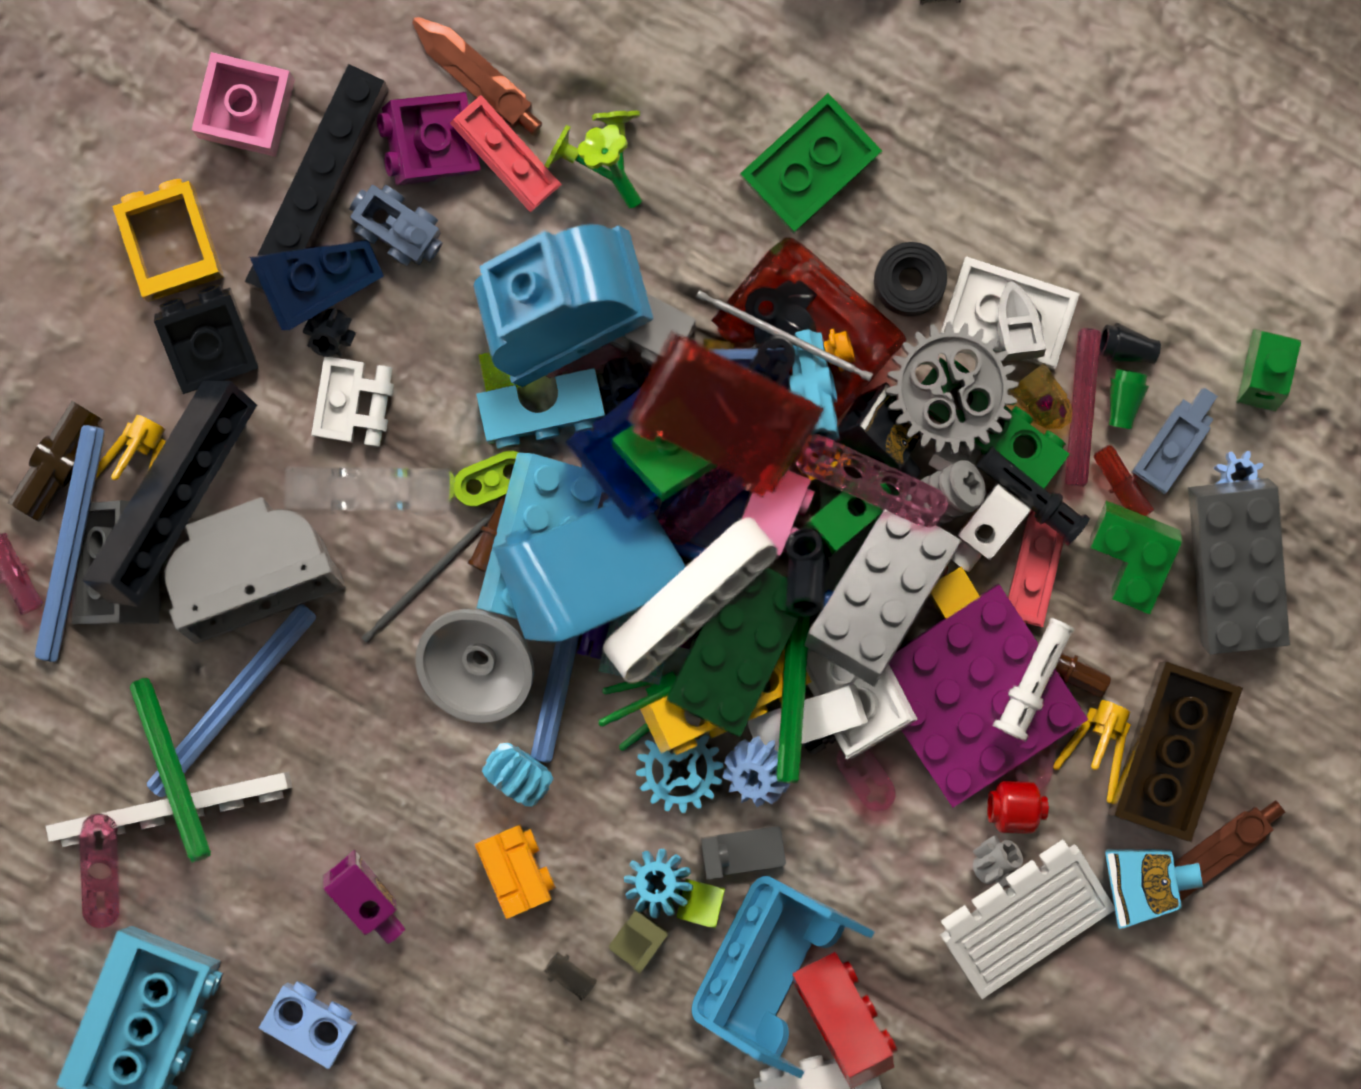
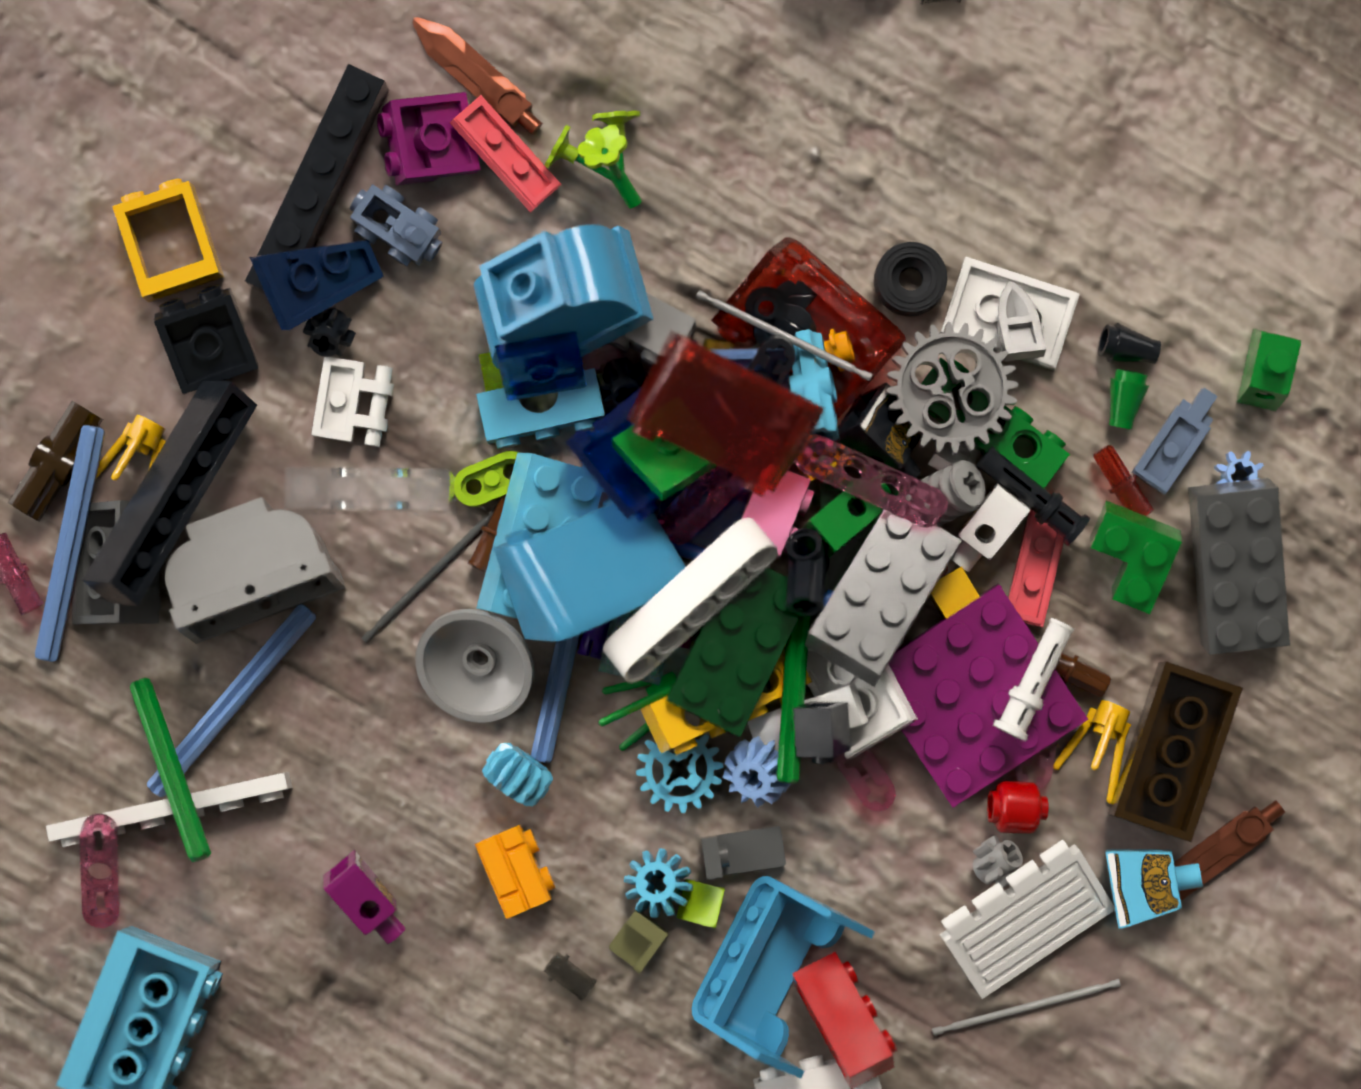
bright pink brick [192,52,295,157] -> none
light blue brick [259,981,357,1069] -> none
green plate [740,93,882,234] -> none
clear yellow rock [1010,363,1073,429] -> none
clear pink axle [1065,328,1101,486] -> none
none -> clear blue tile [495,331,587,401]
none -> black brick [793,701,851,764]
none -> light grey piece [932,979,1121,1036]

